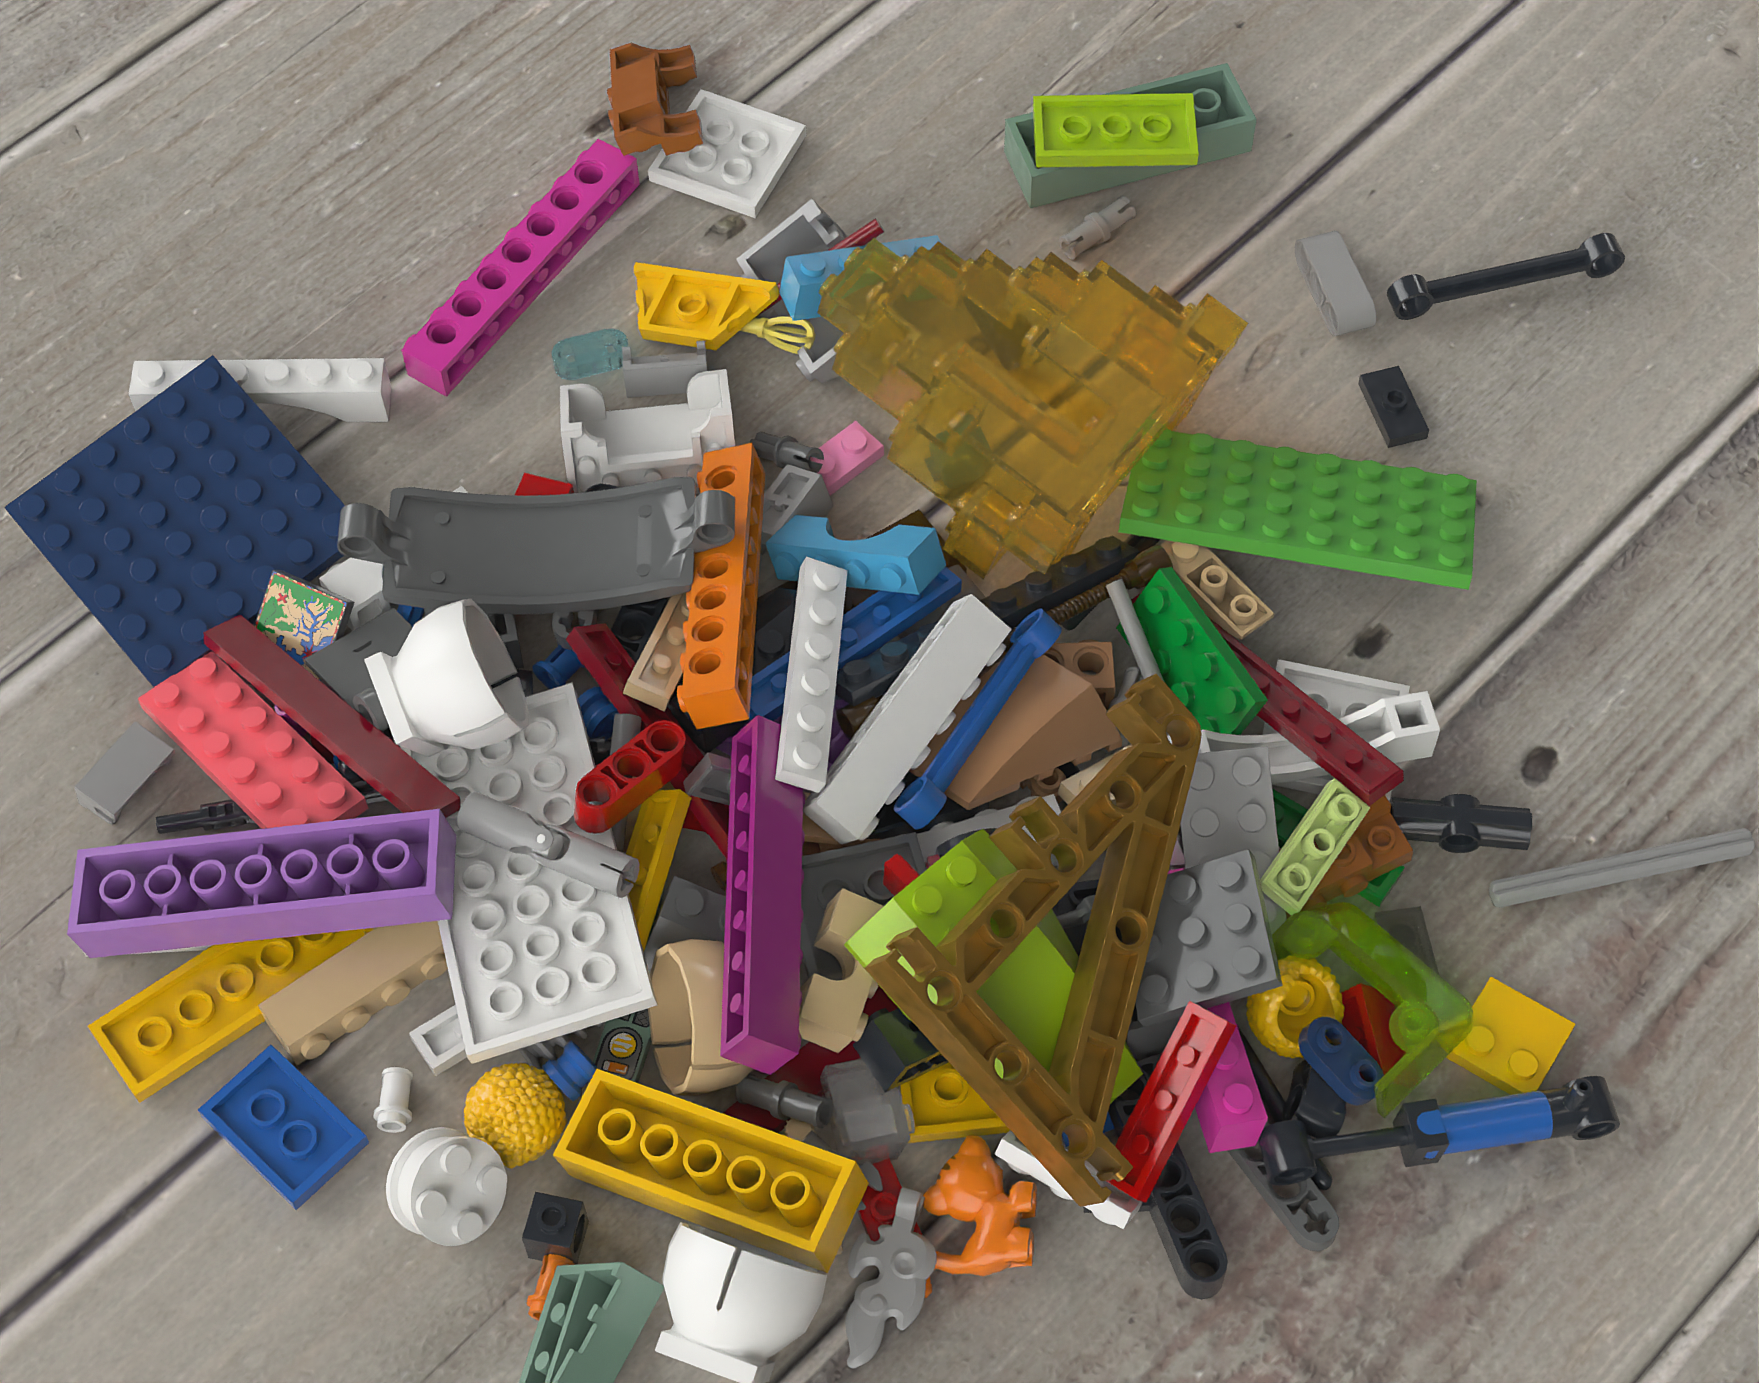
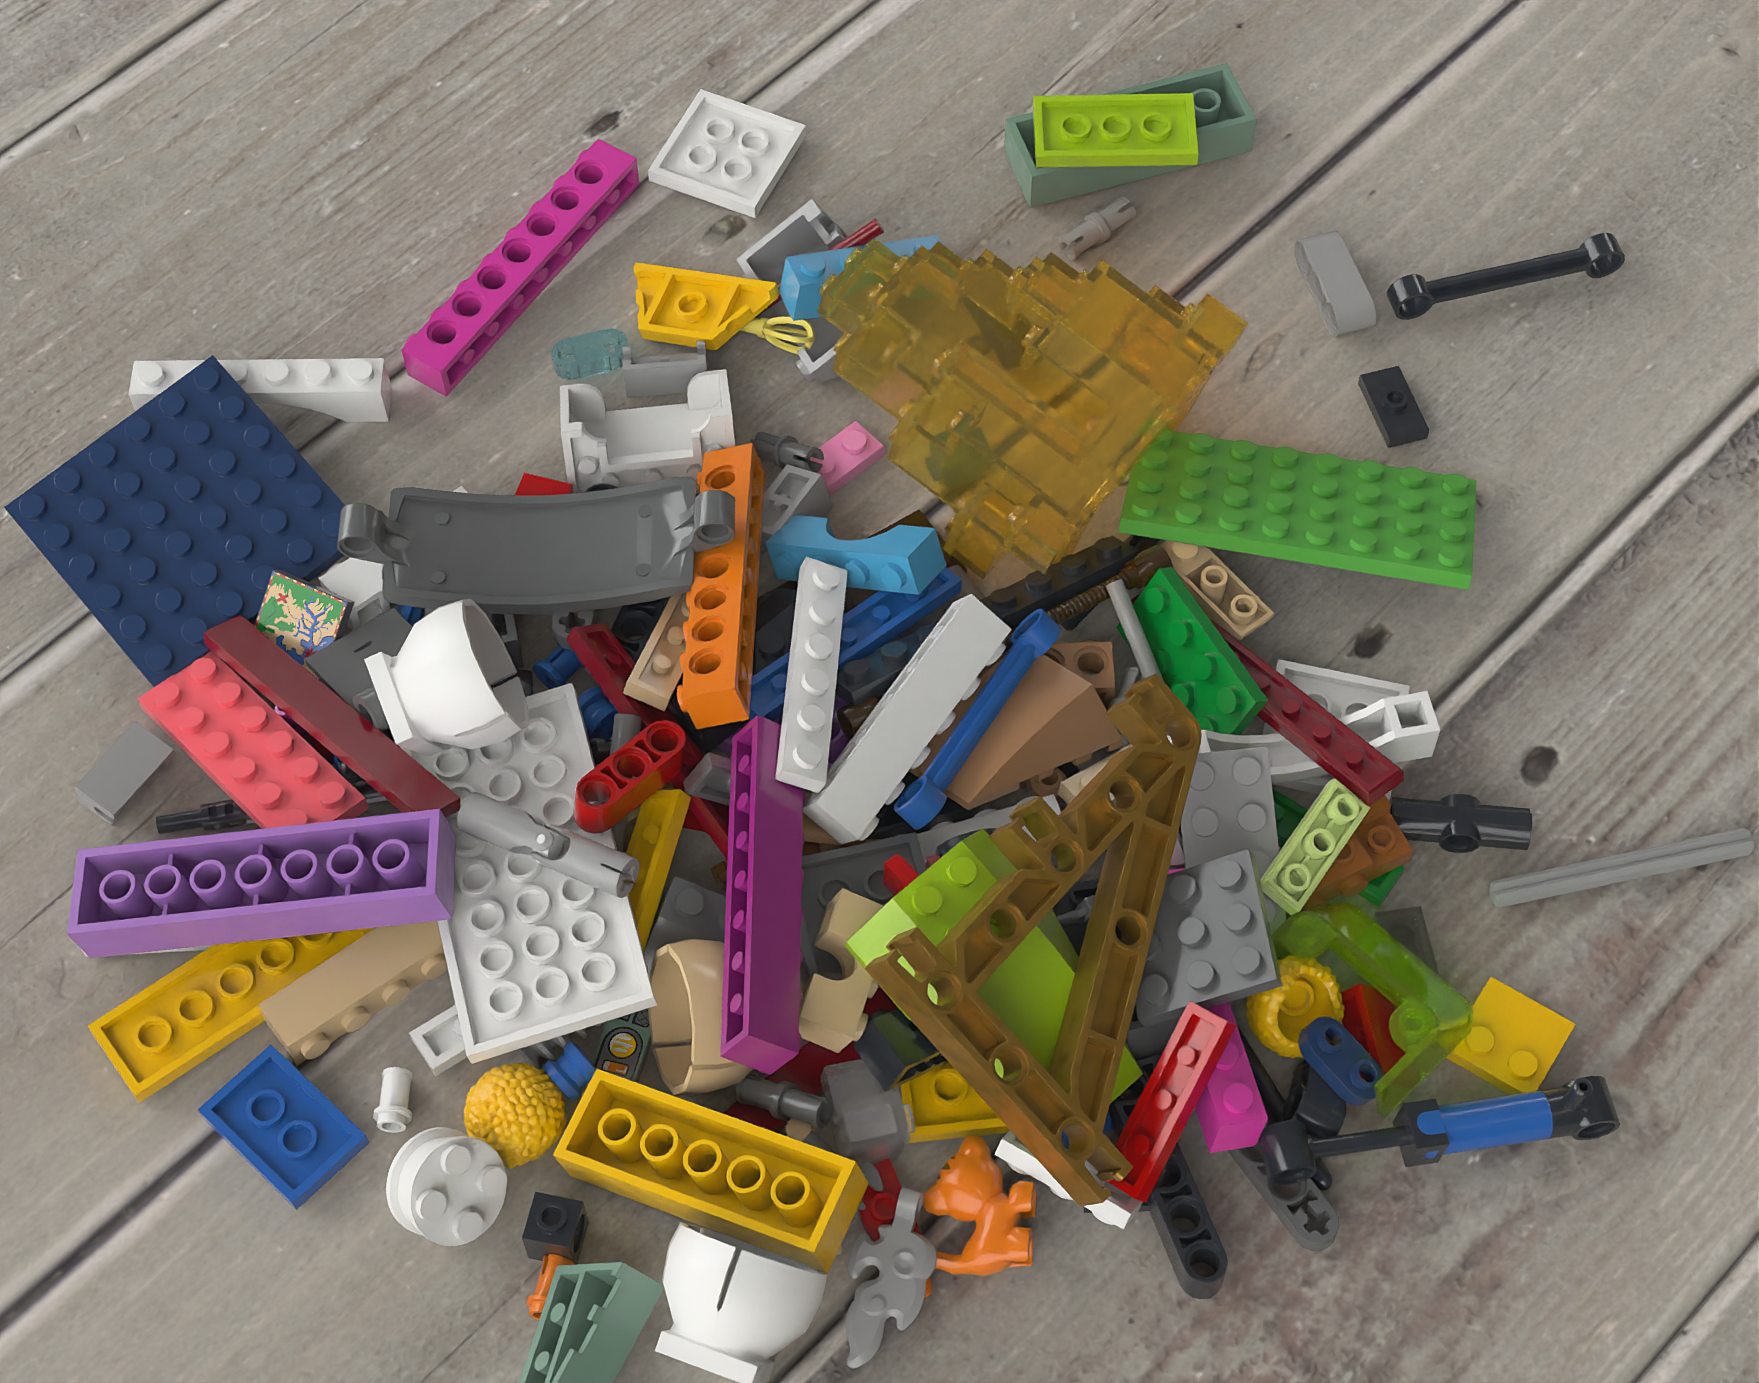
dark orange bracket [607,42,703,156] -> none

